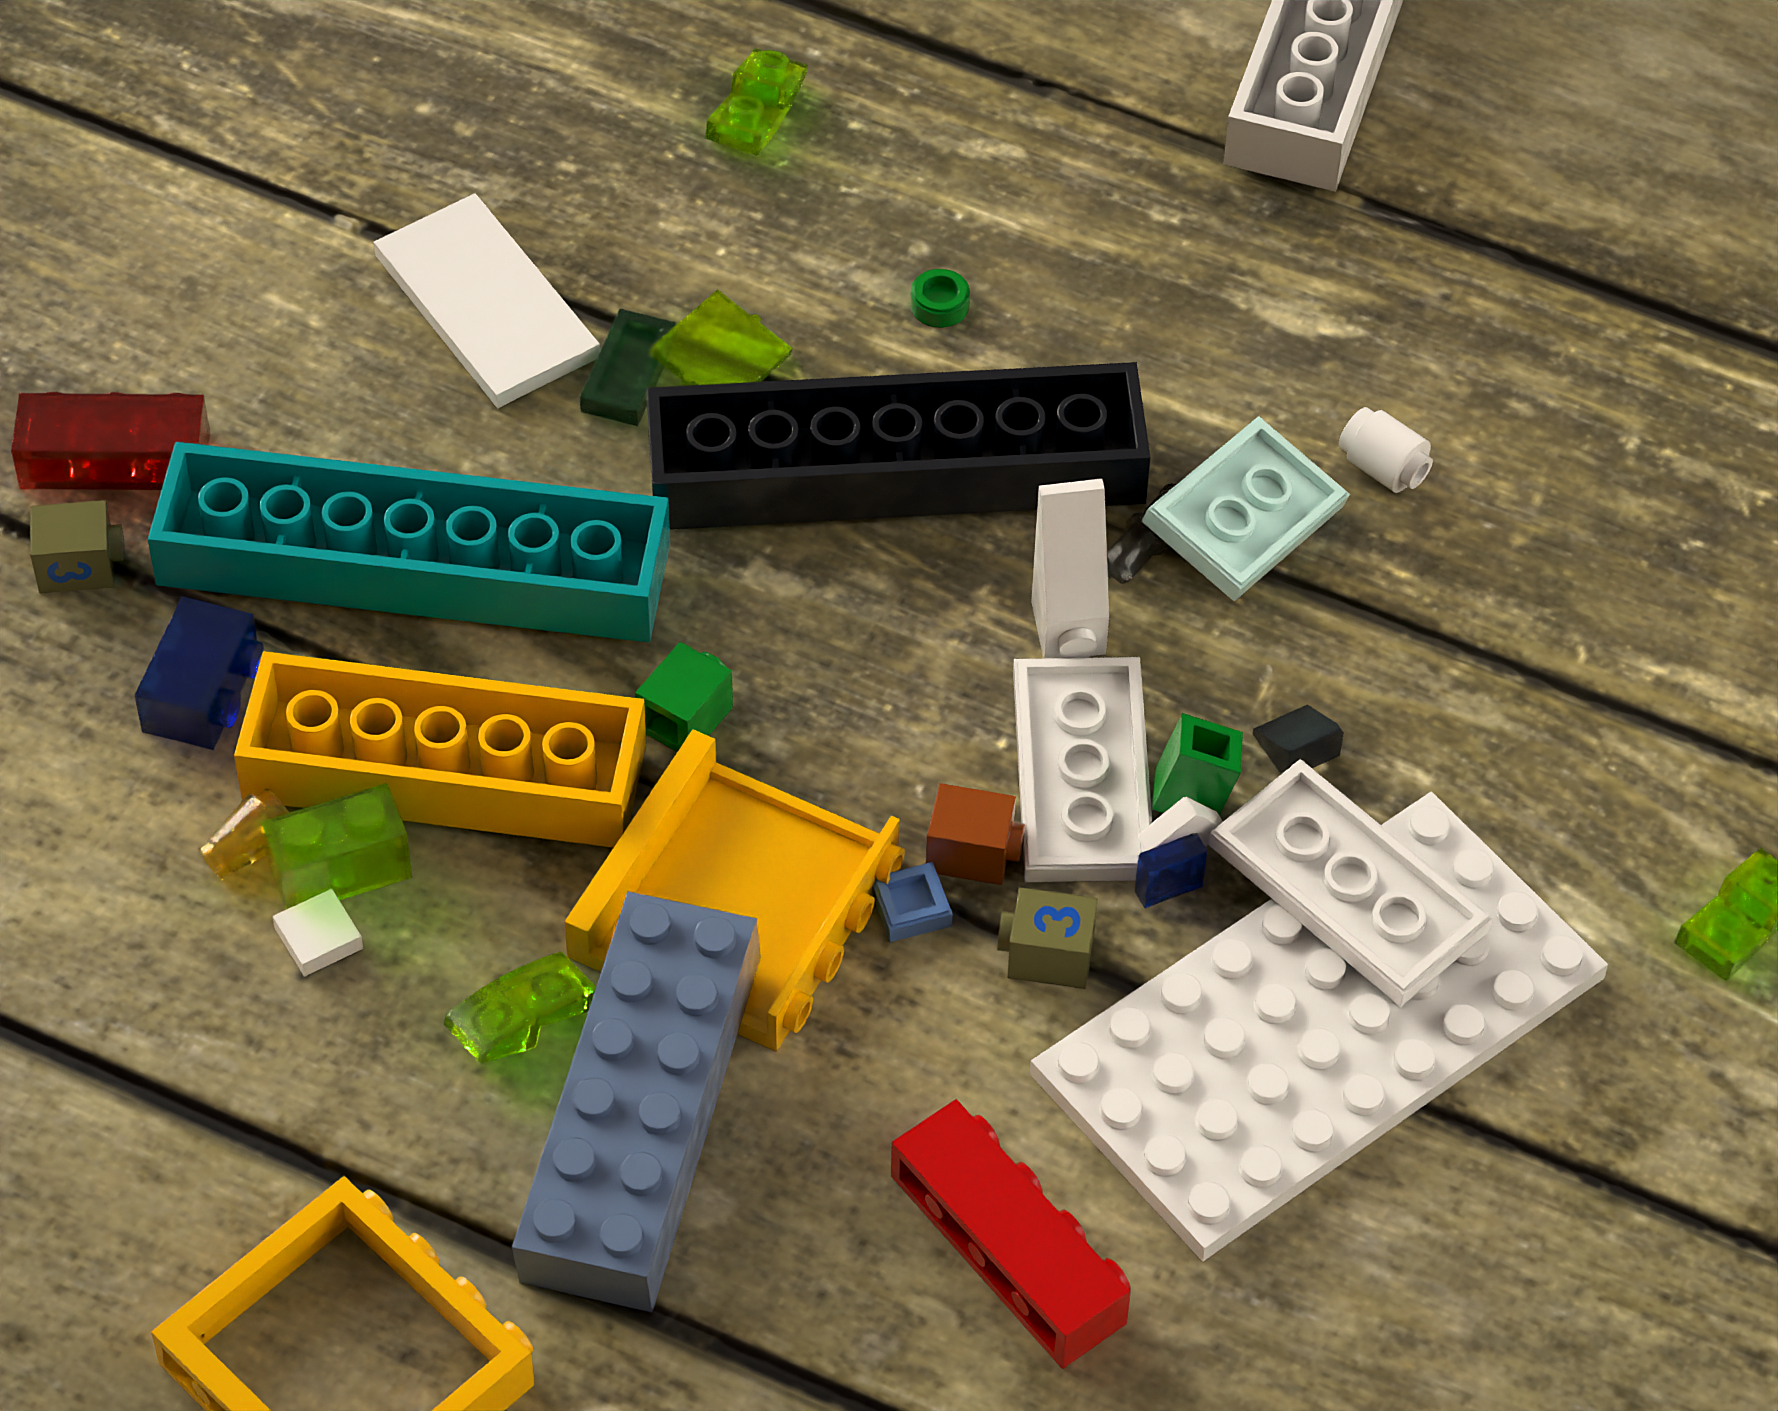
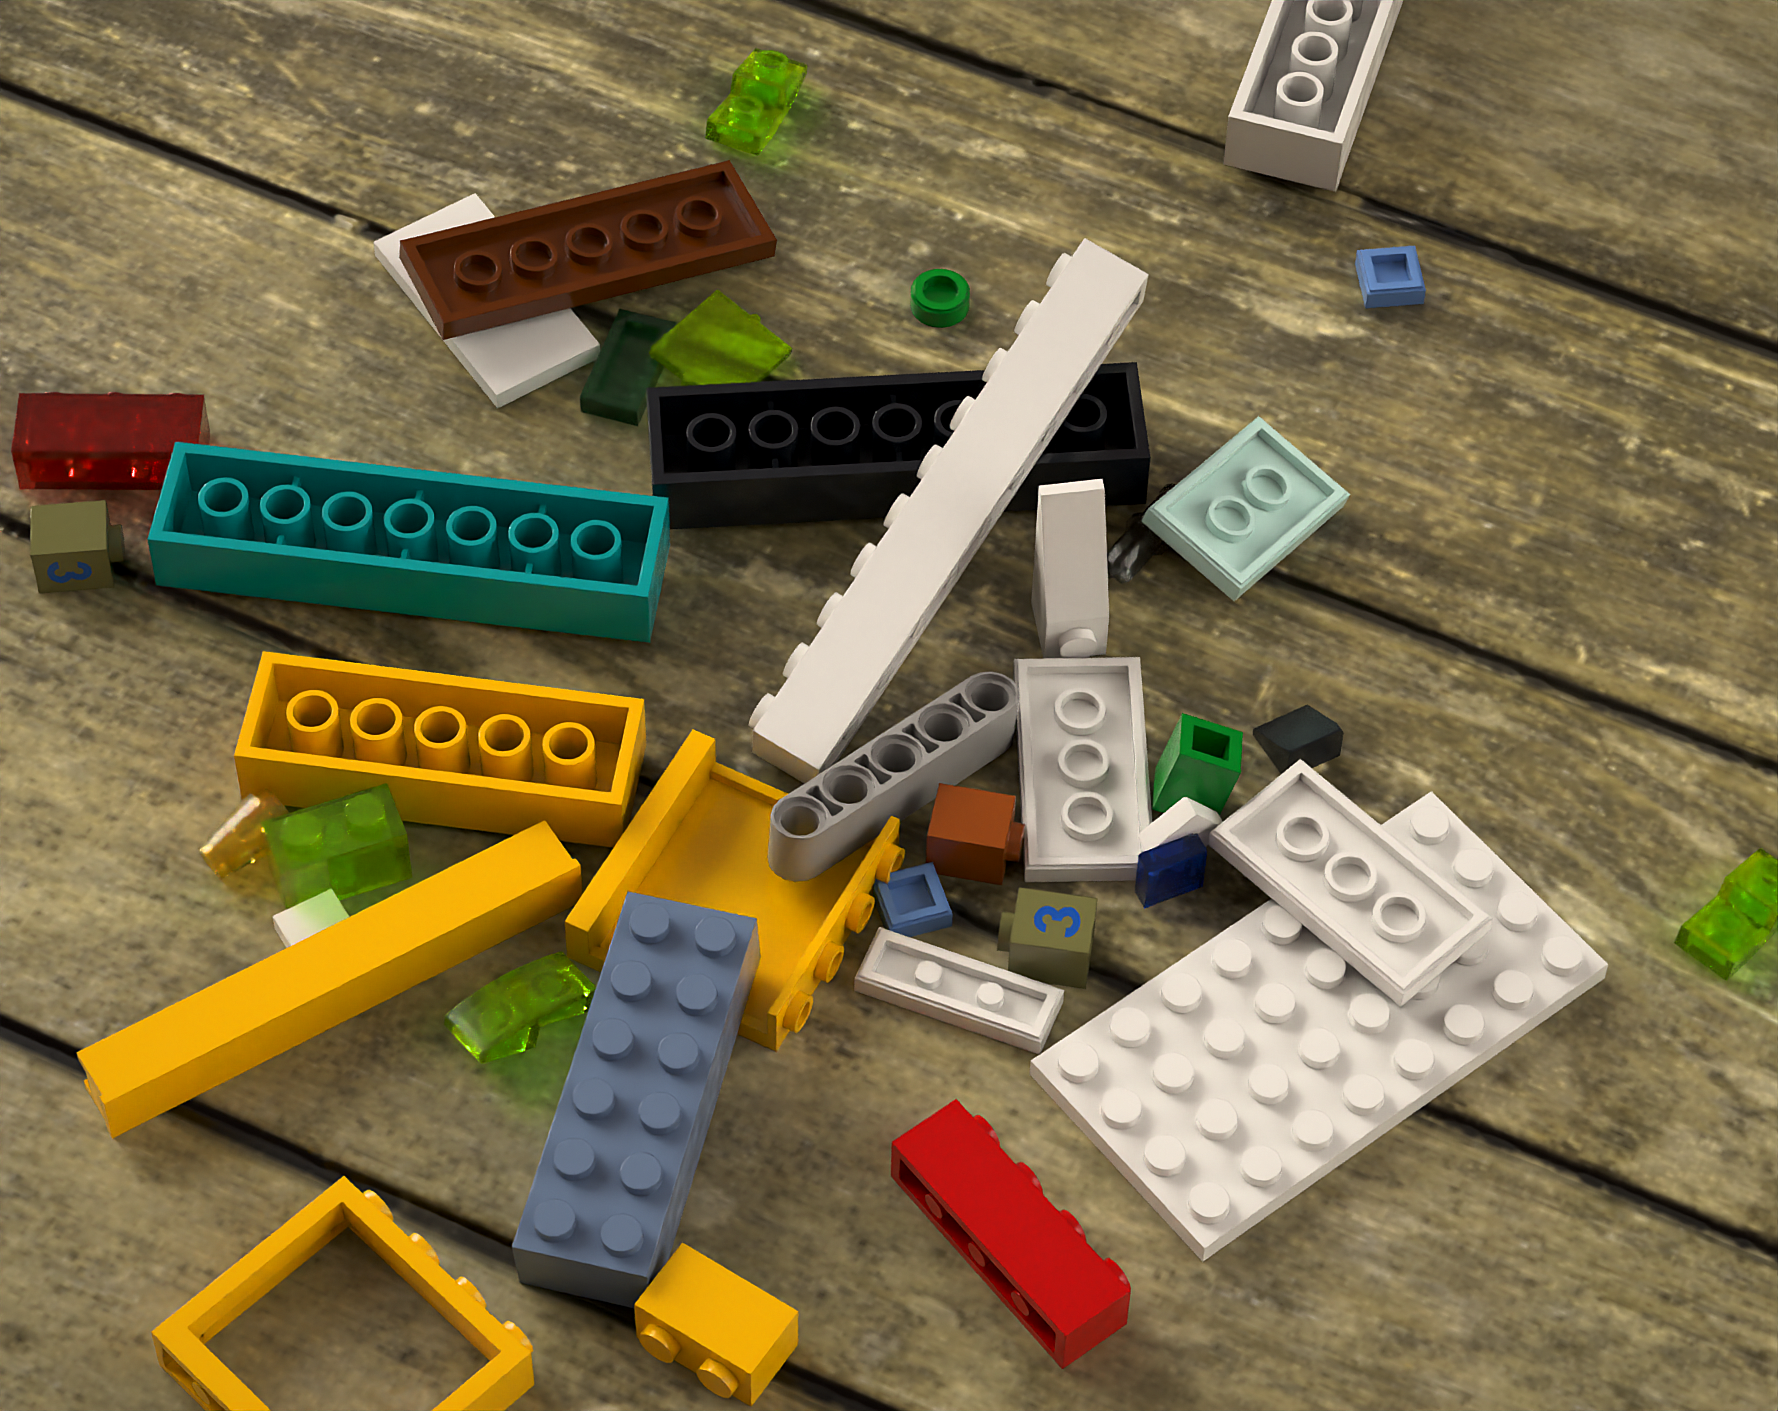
clear blue brick [134,597,264,750] -> none
green brick [635,642,733,752] -> none
white brick [1339,407,1433,493] -> none
none -> yellow tile [76,820,583,1139]
none -> reddish brown plate [399,160,777,340]
none -> yellow brick [634,1242,798,1407]
none -> white brick [748,238,1149,784]
none -> light grey beam [767,672,1019,882]
none -> white tile [854,927,1064,1055]
none -> medium blue tile [1355,246,1426,308]

